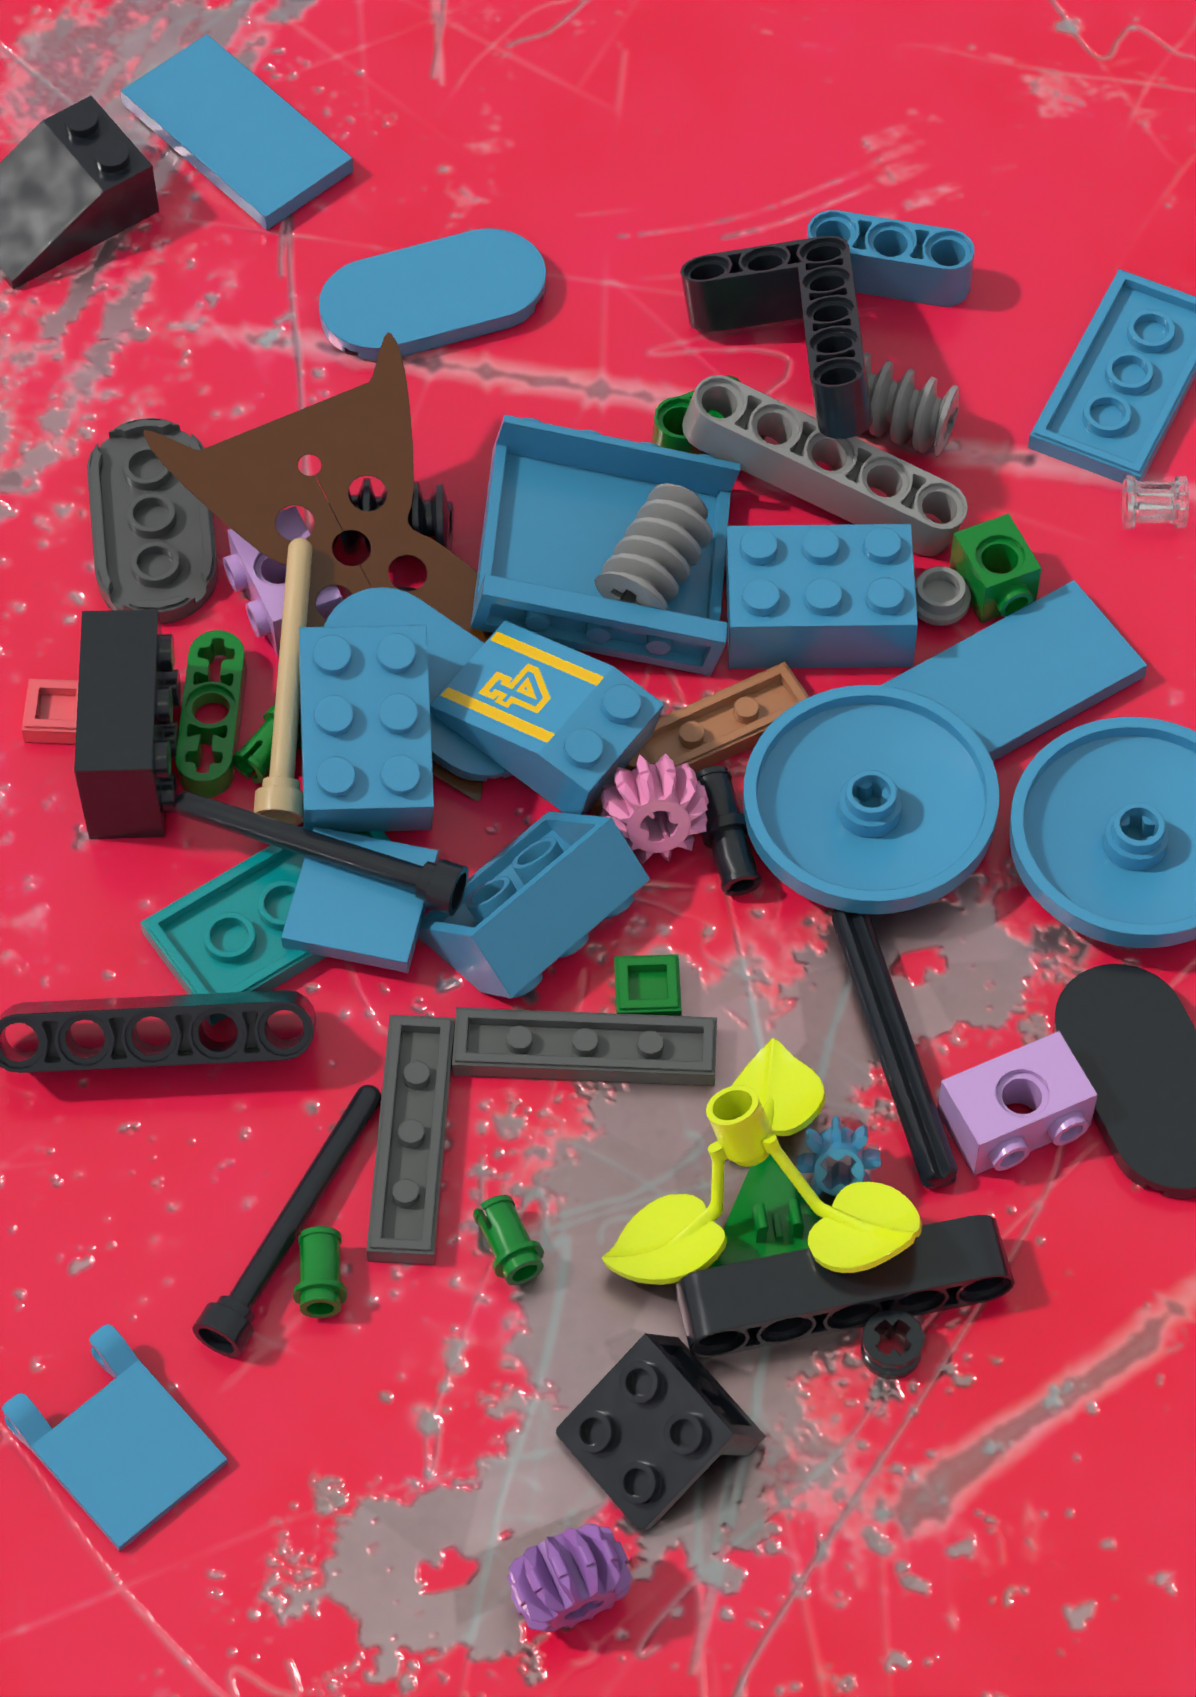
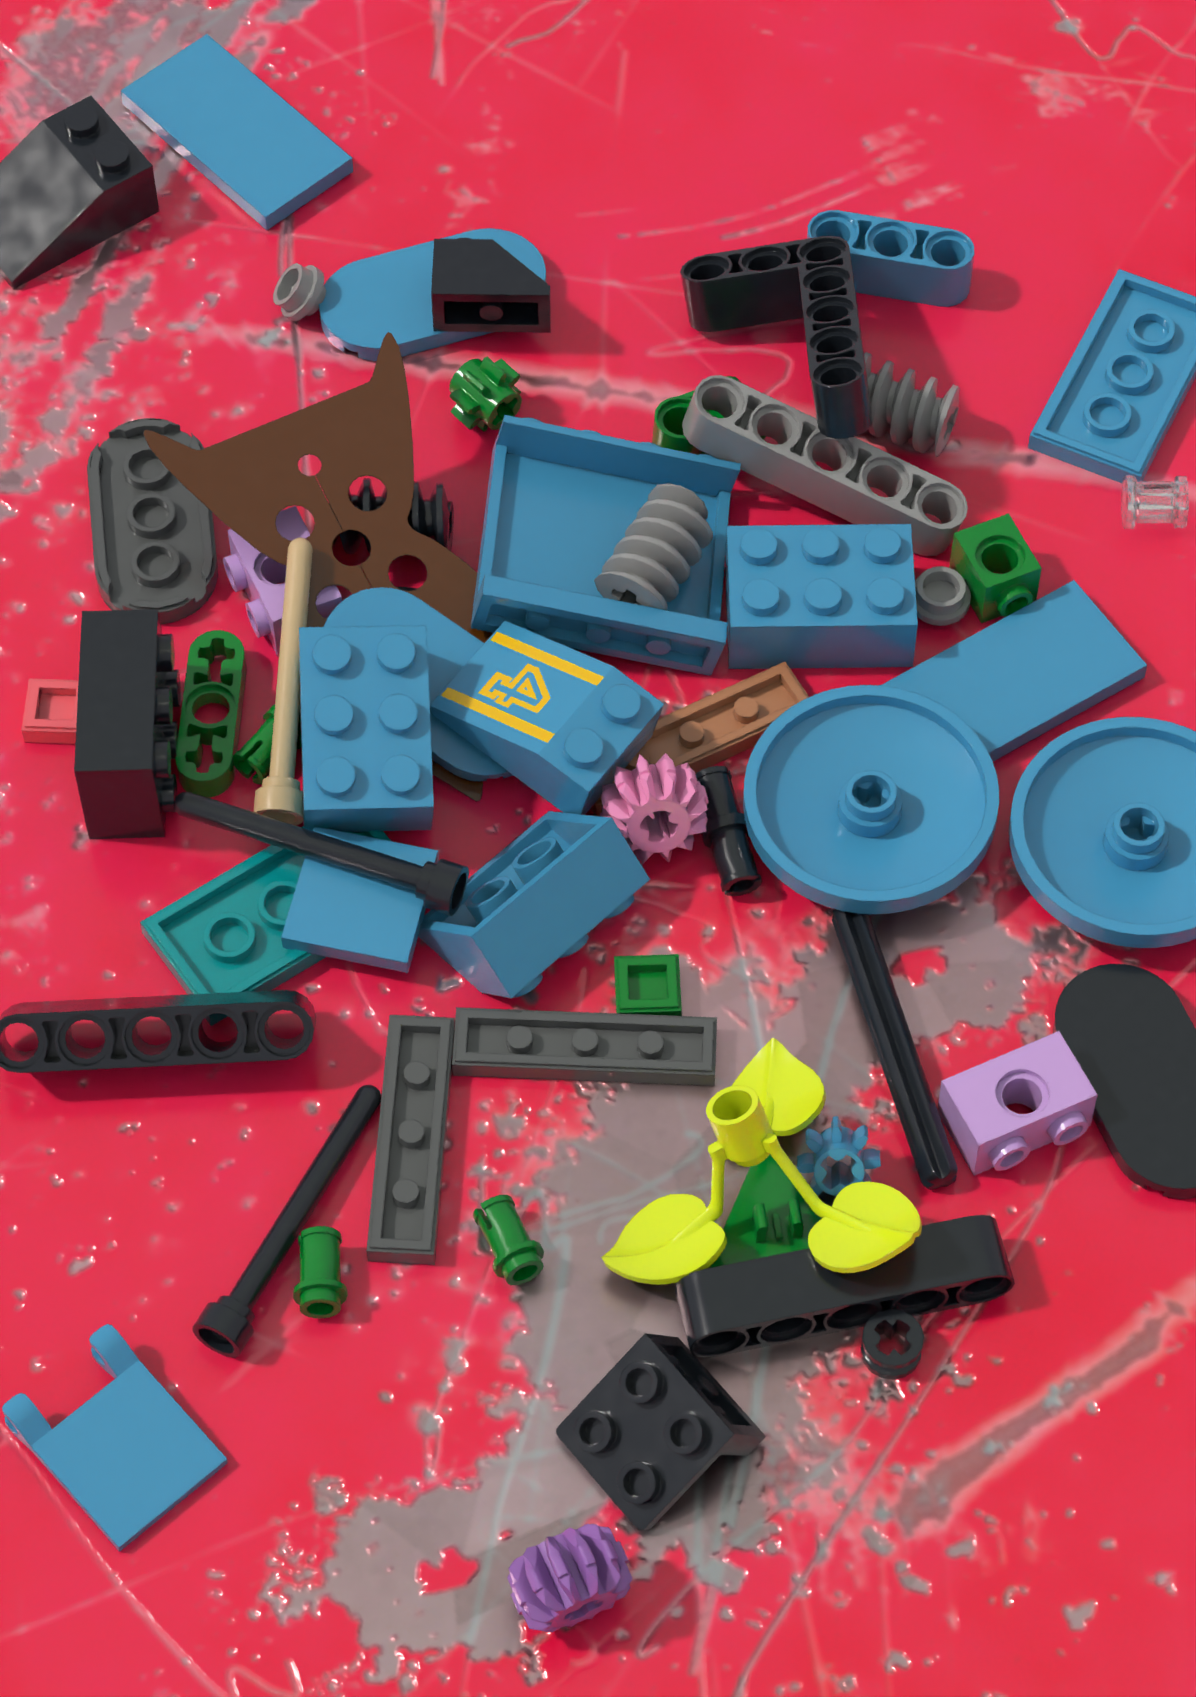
none -> light grey plate [273,263,326,321]
none -> black slope [431,238,551,333]
none -> green gear [449,357,522,431]

